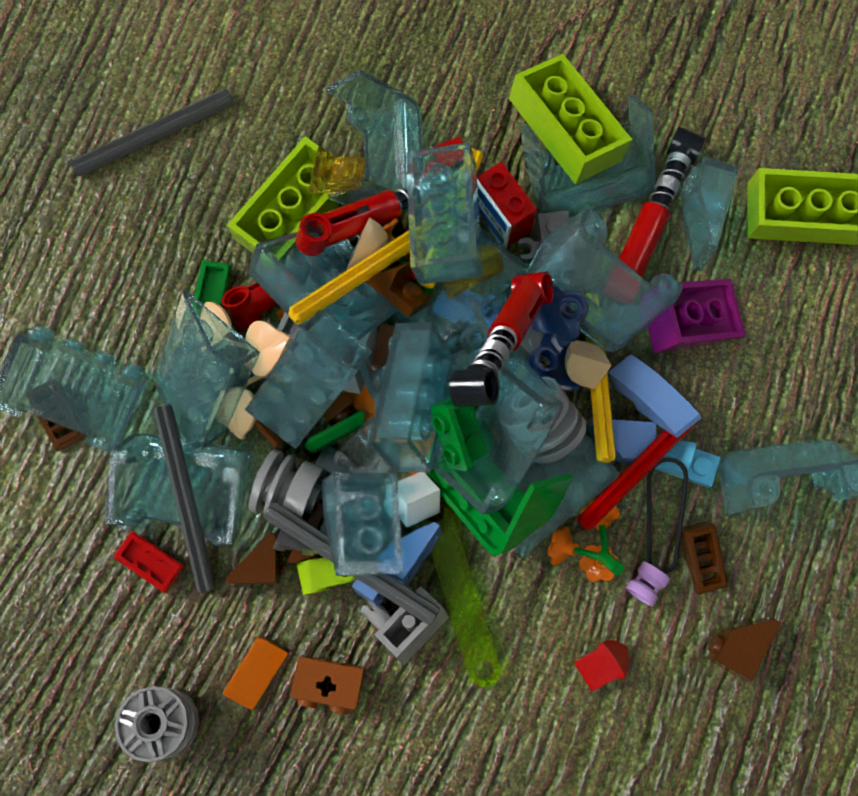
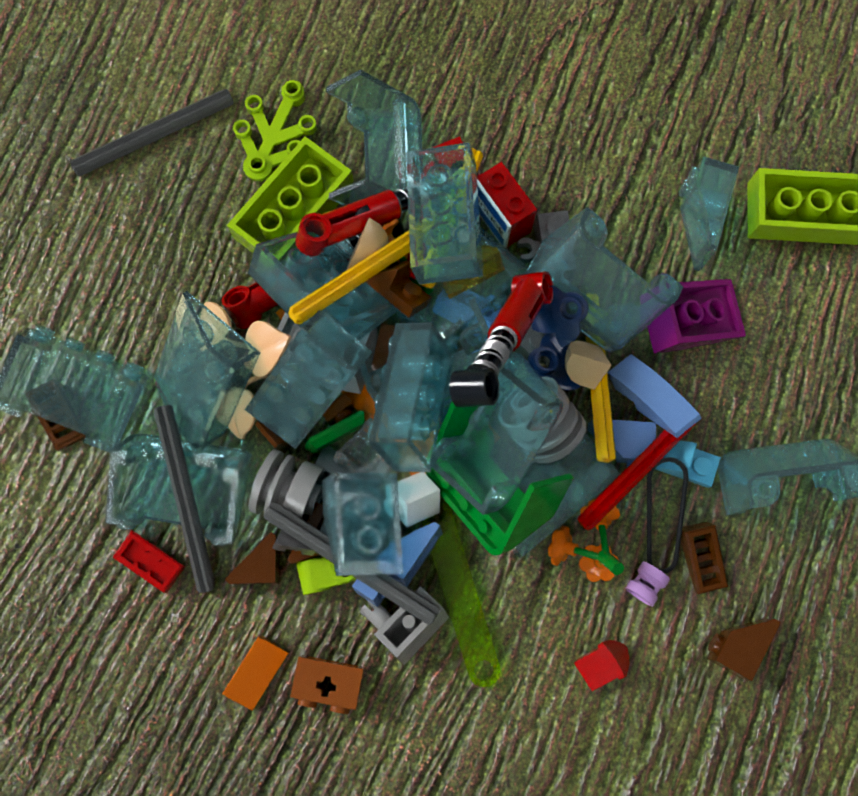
light grey wheel [115,686,199,762] -> none
green tile [189,260,232,319] -> none
clear yellow slope [309,147,367,194] -> none
green bracket [430,397,489,471] -> none
lime brick [509,54,633,185] -> none
clear light blue windscreen [520,94,655,218] -> none
piece [603,126,706,304] -> none
none -> lime plant [233,80,317,181]

